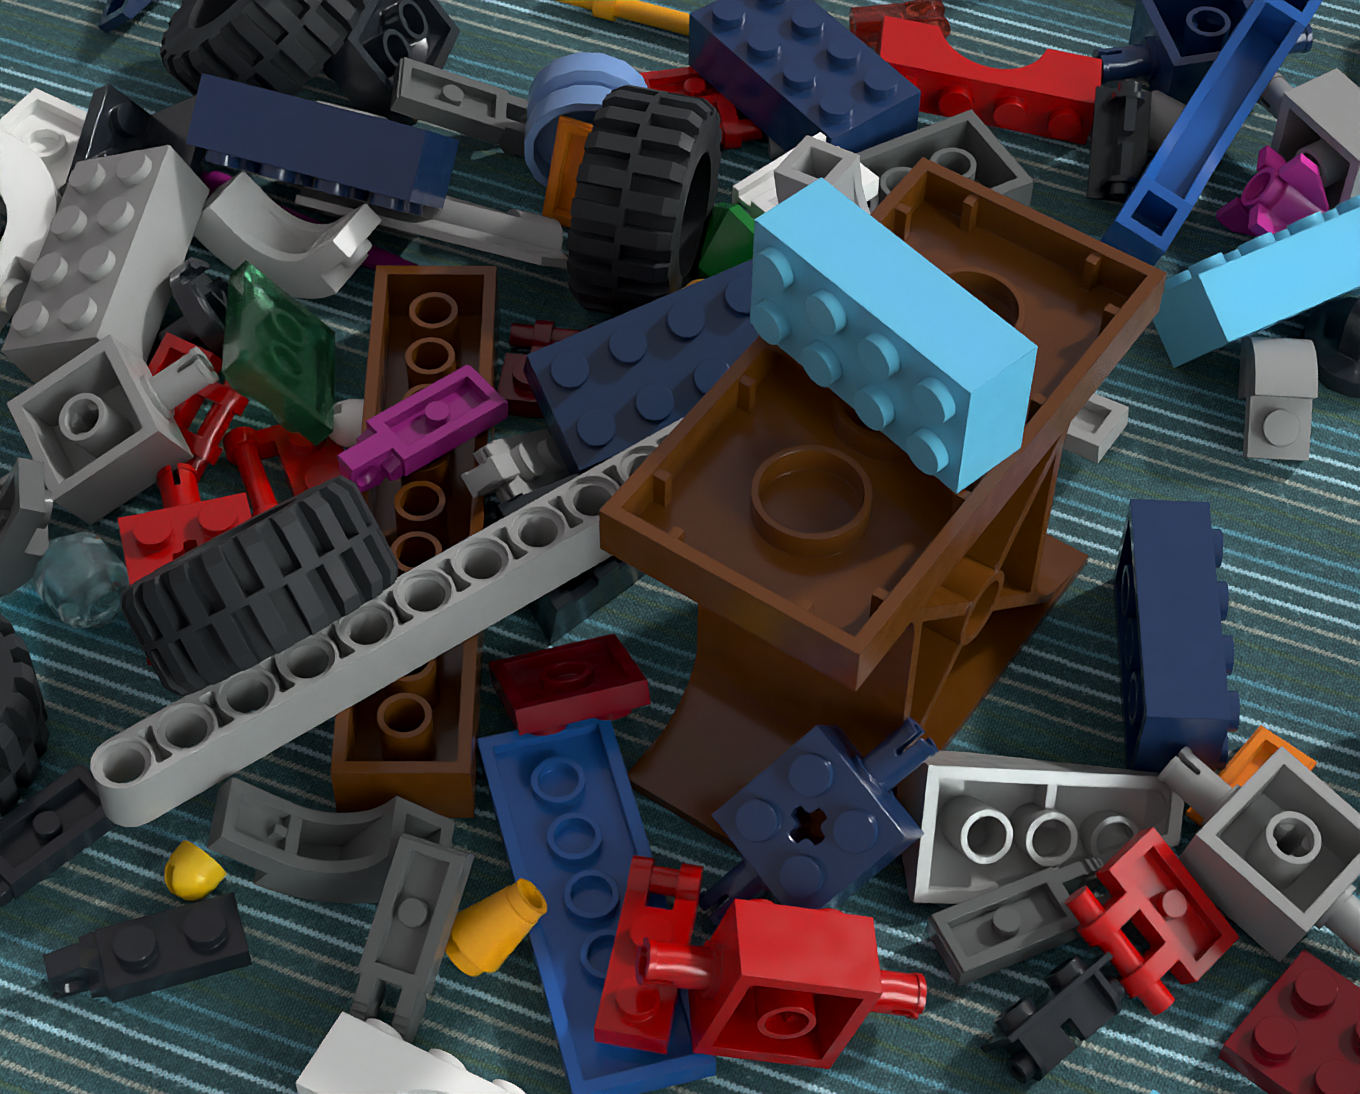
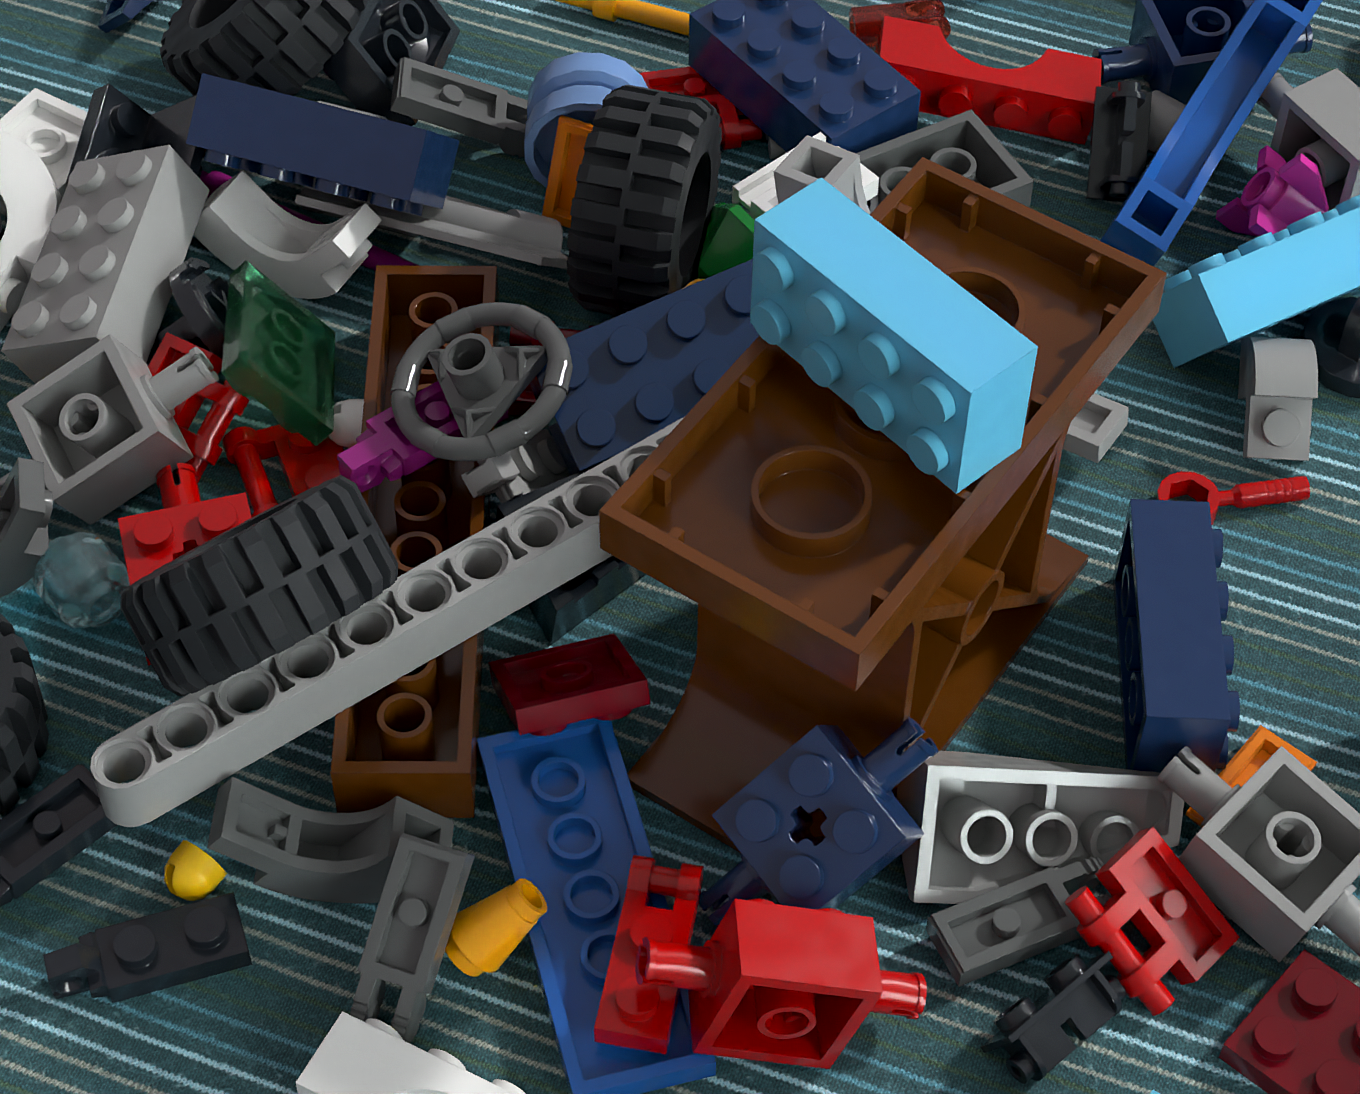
none -> dark grey piece [390,302,573,461]
none -> red piece [1155,471,1310,525]

